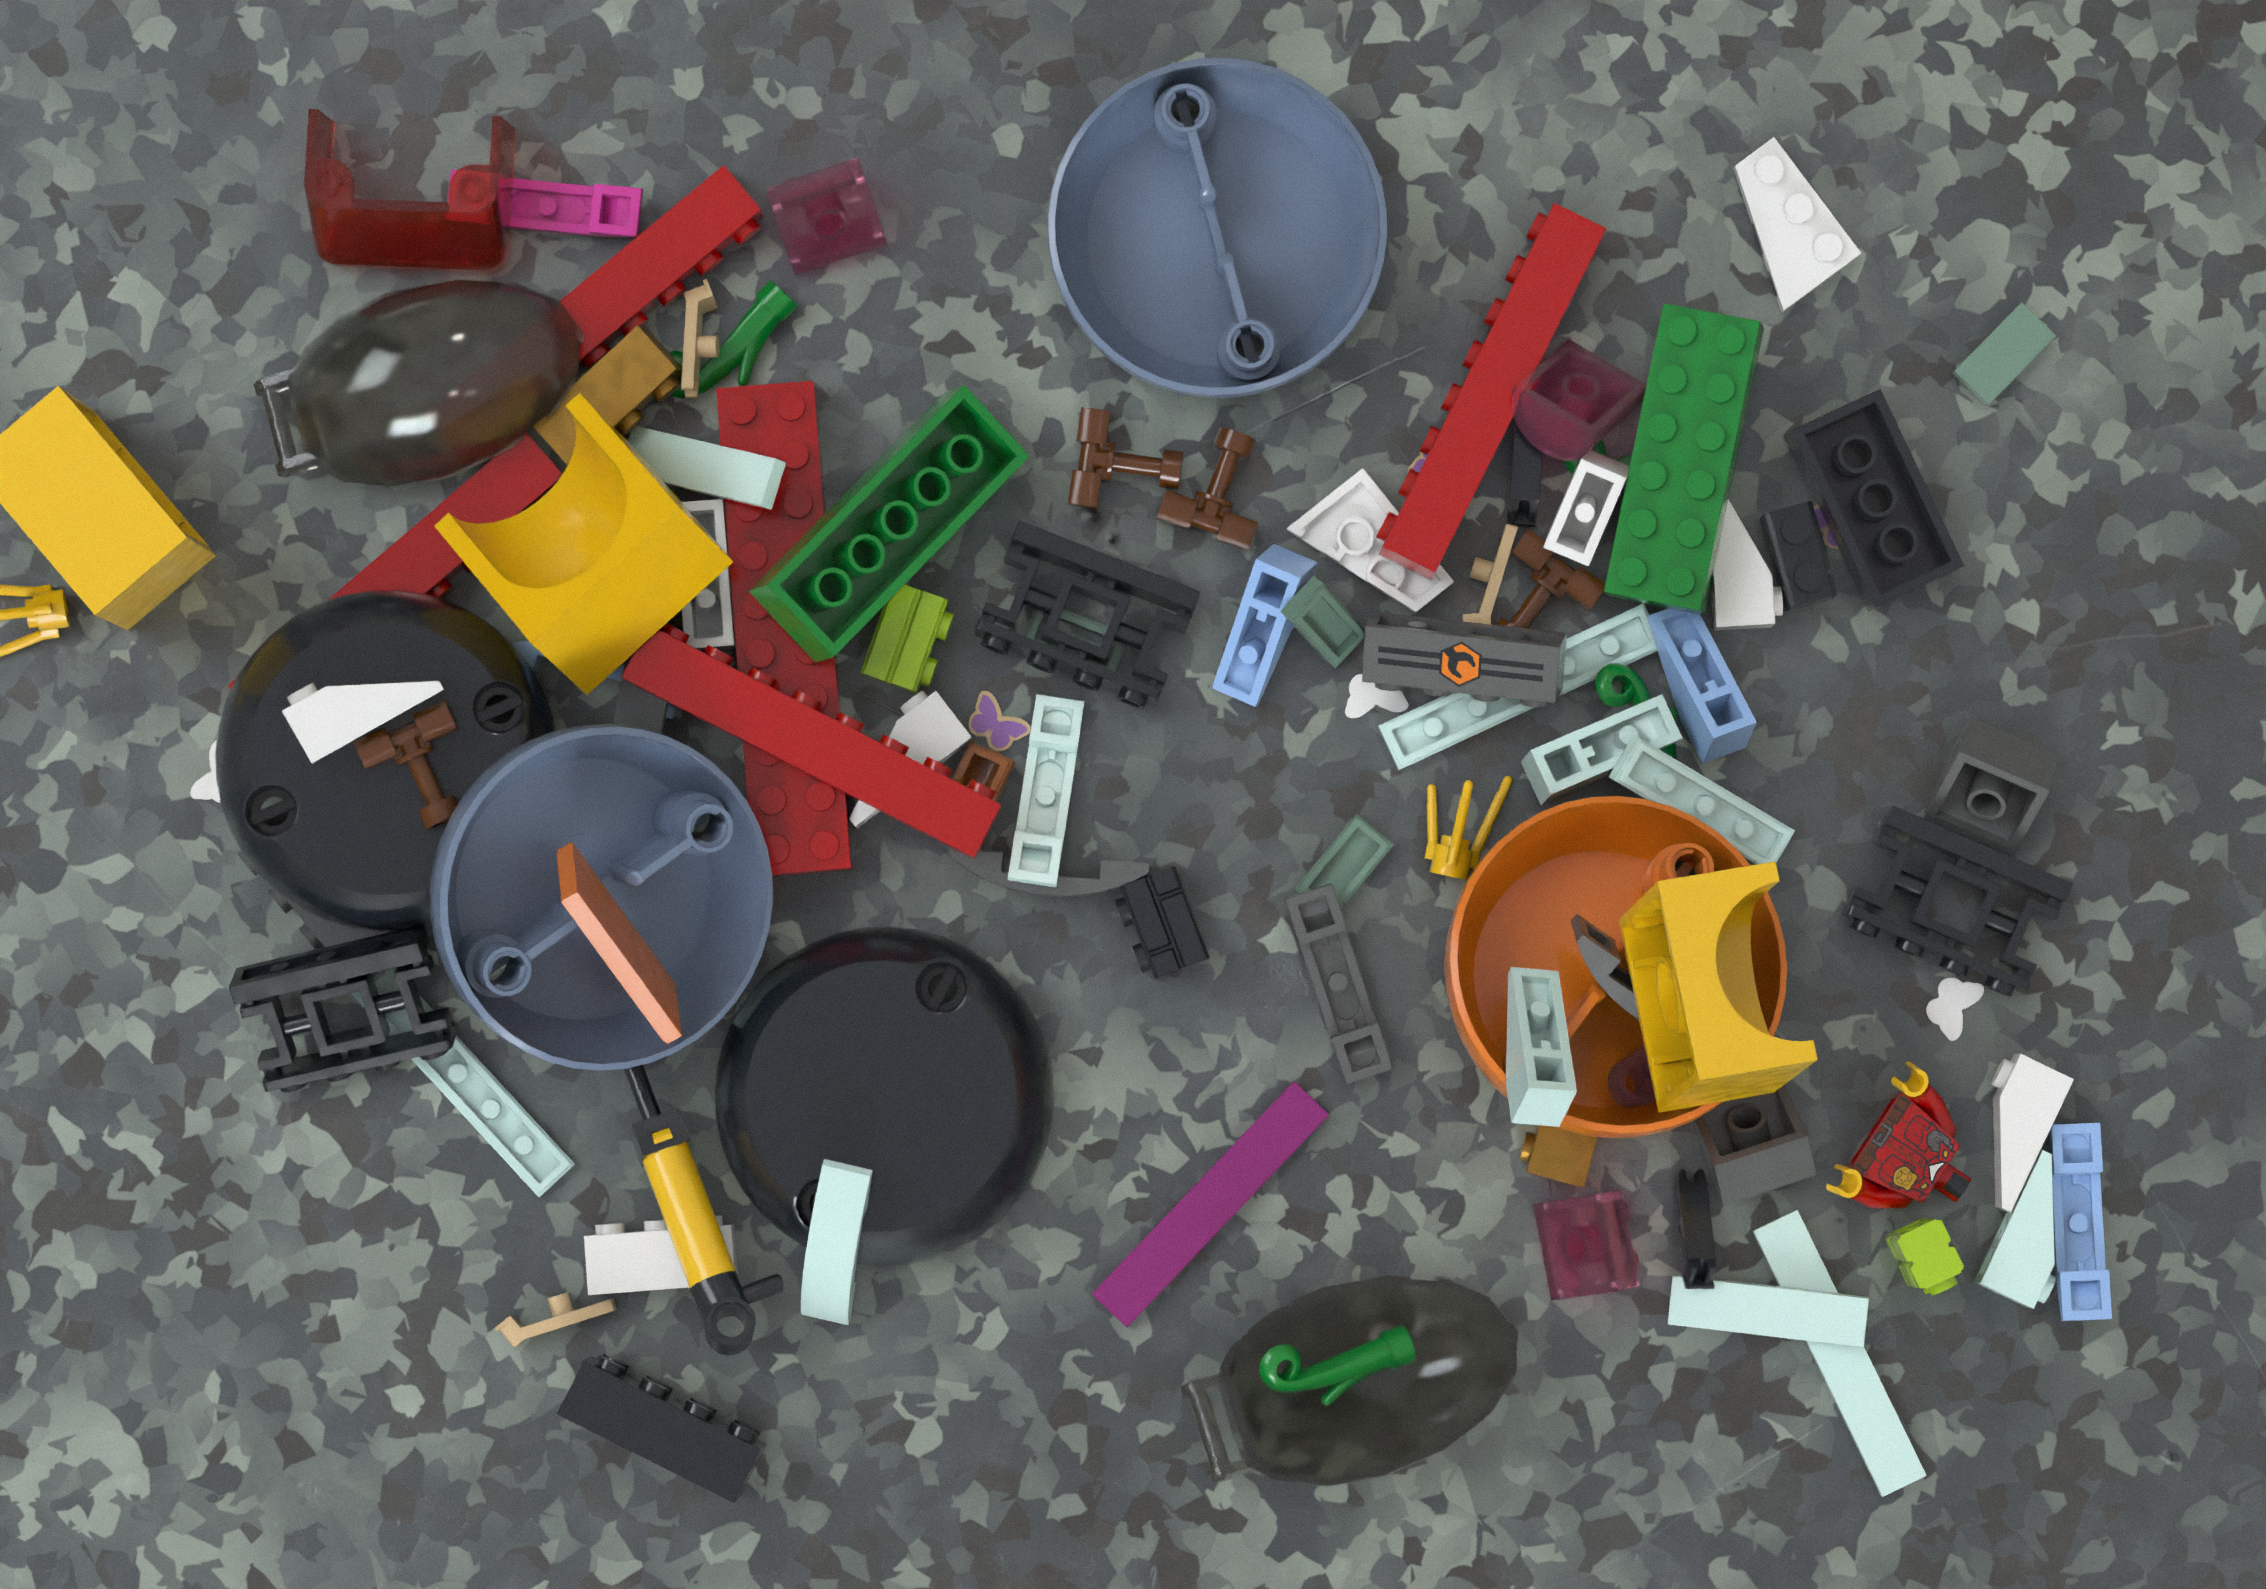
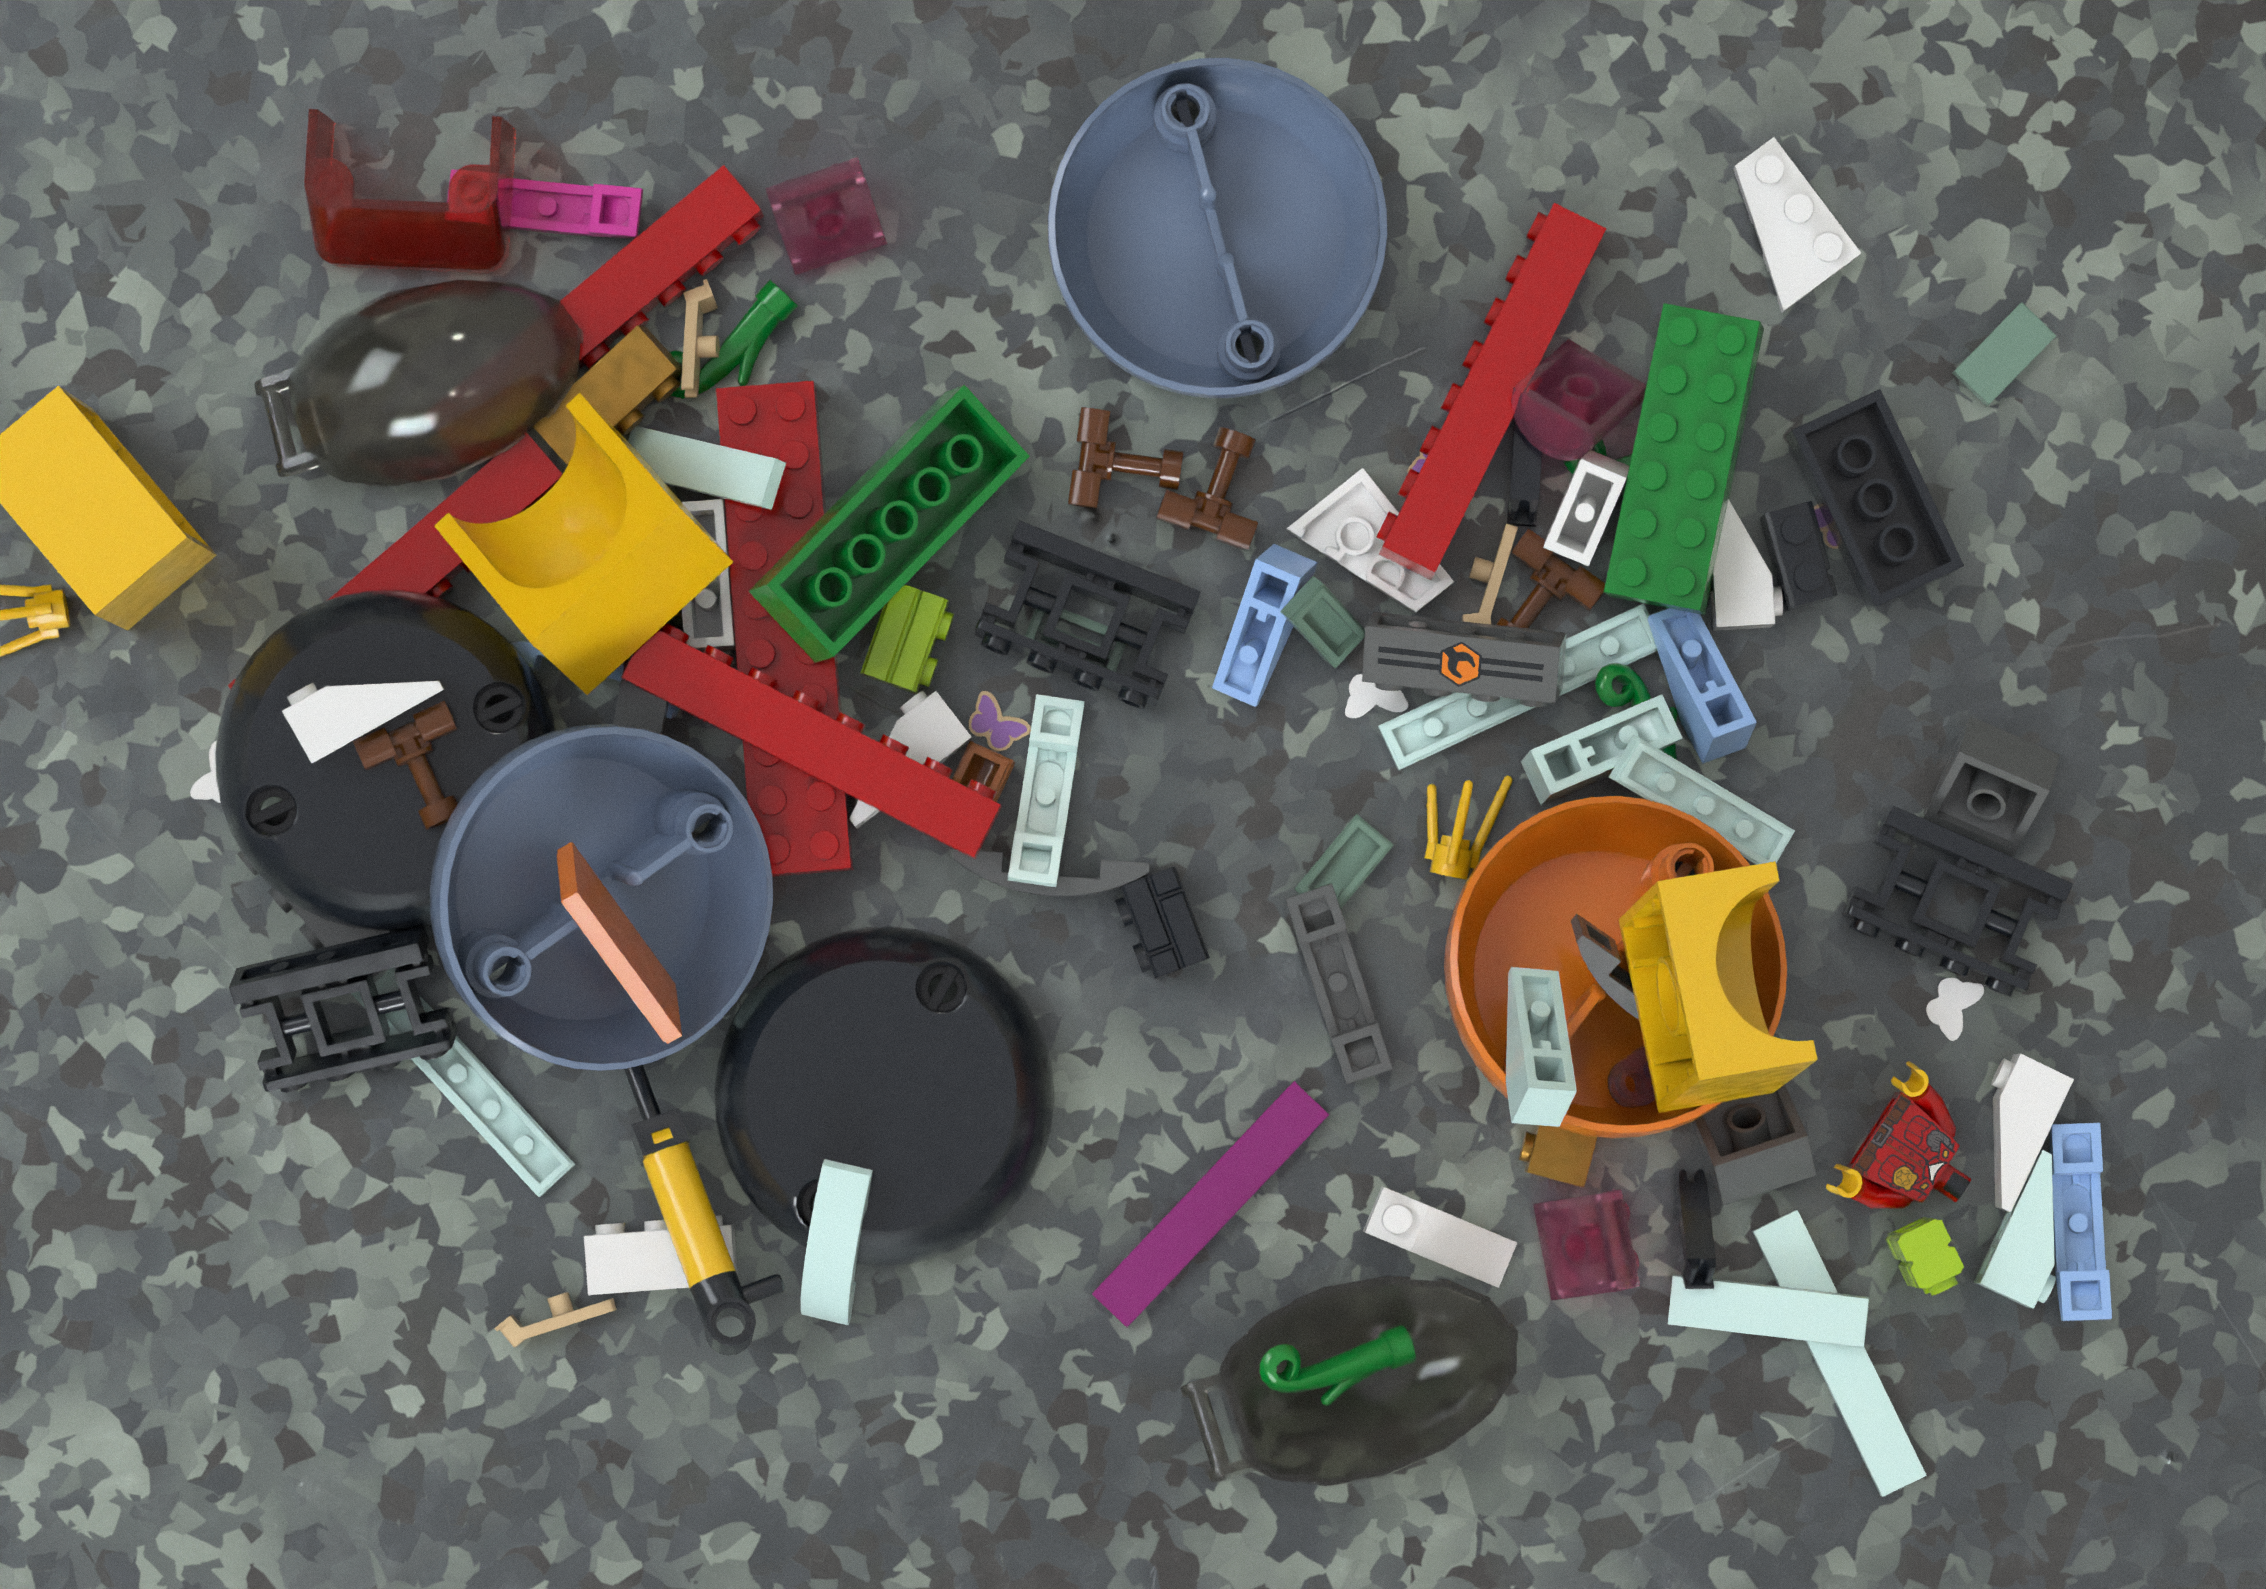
black brick [557,1353,767,1503] -> none
none -> white slope [1363,1186,1517,1288]

